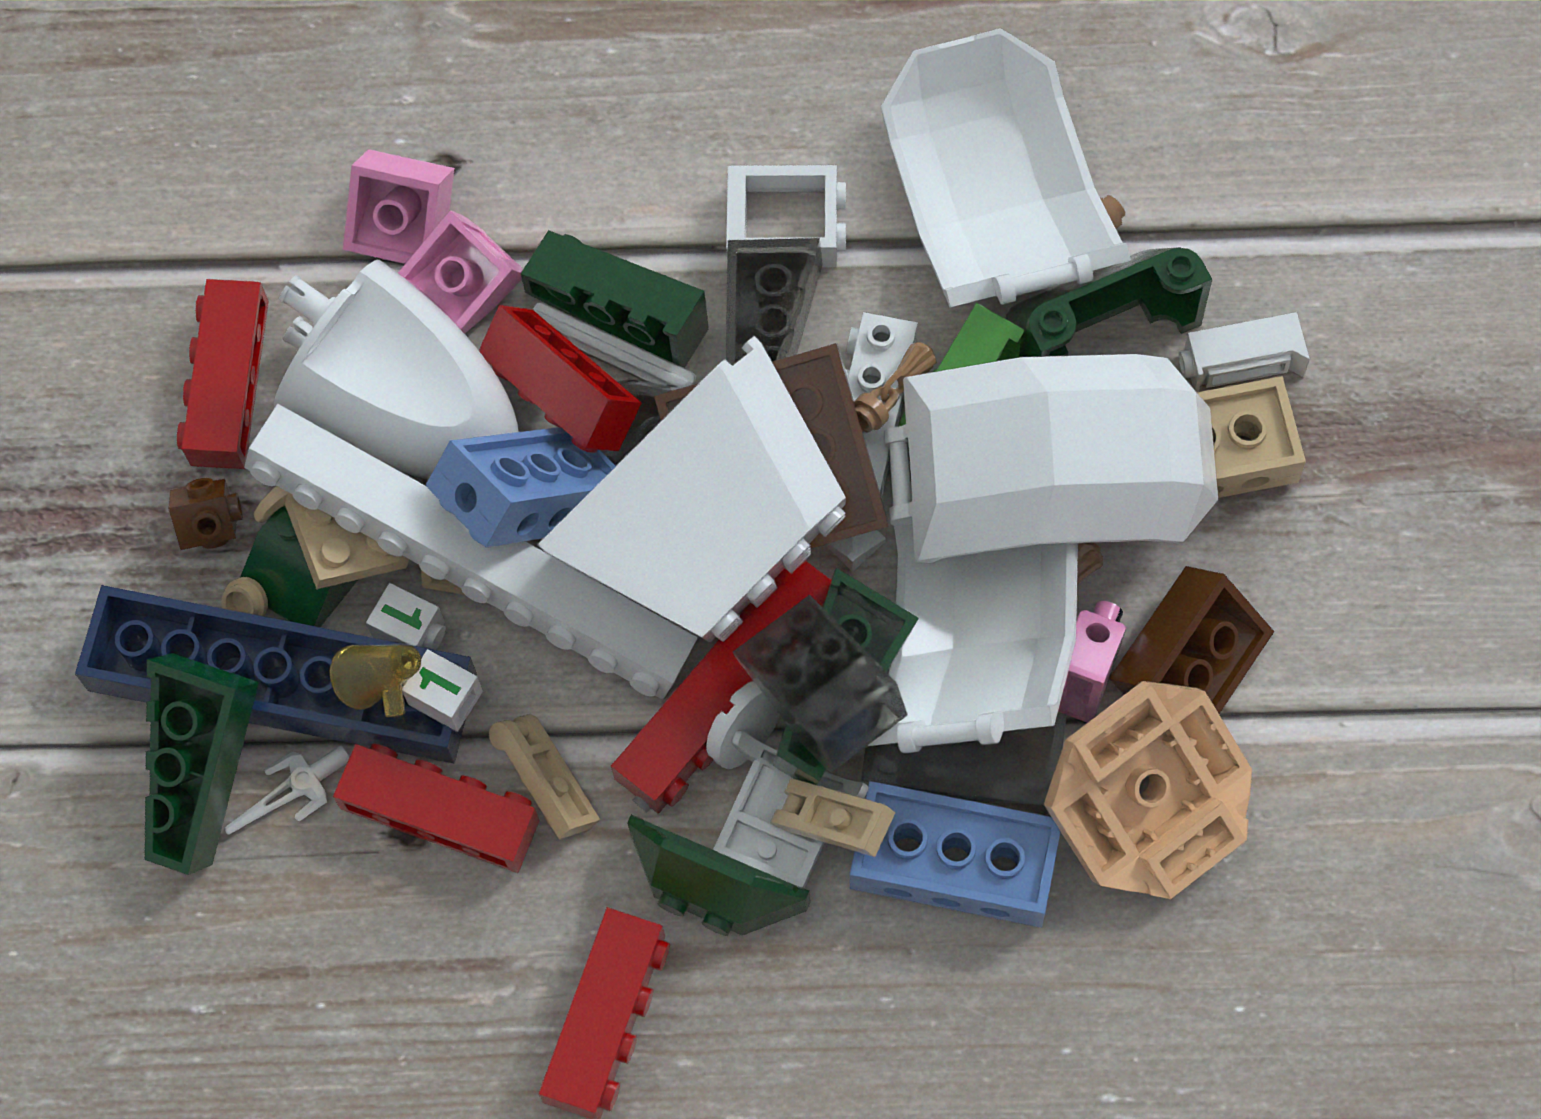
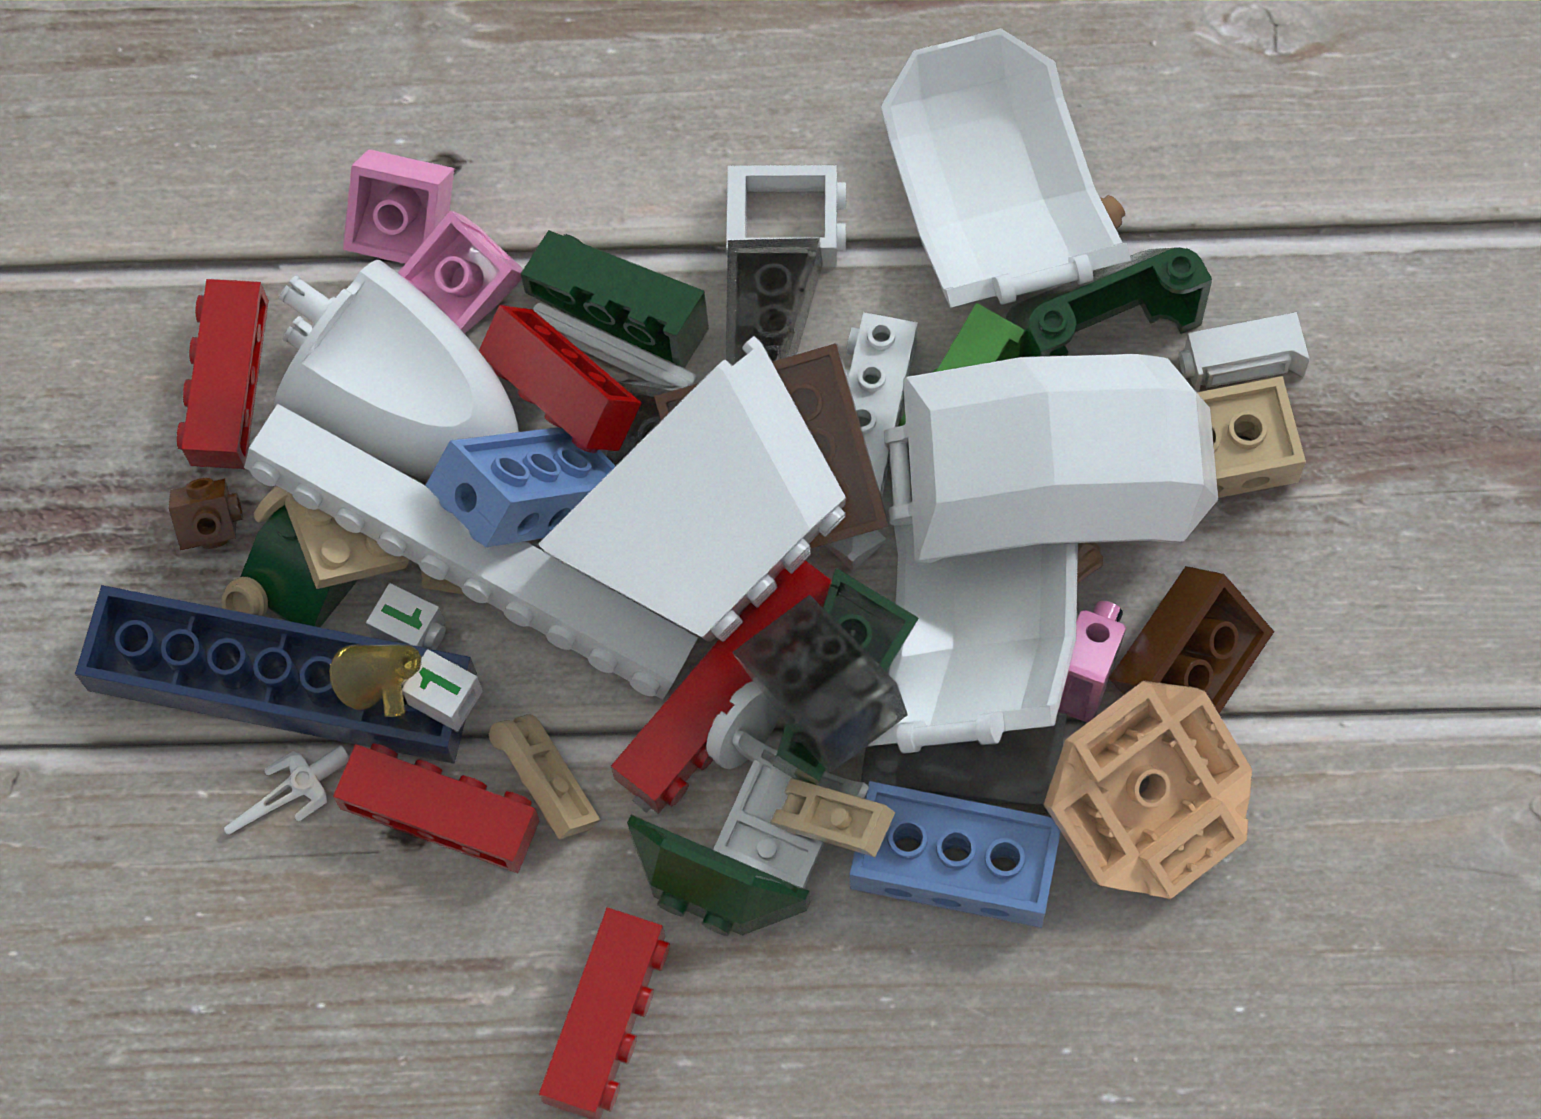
dark green wedge [144,653,259,875] -> none
medium nougat piece [854,342,937,432] -> none

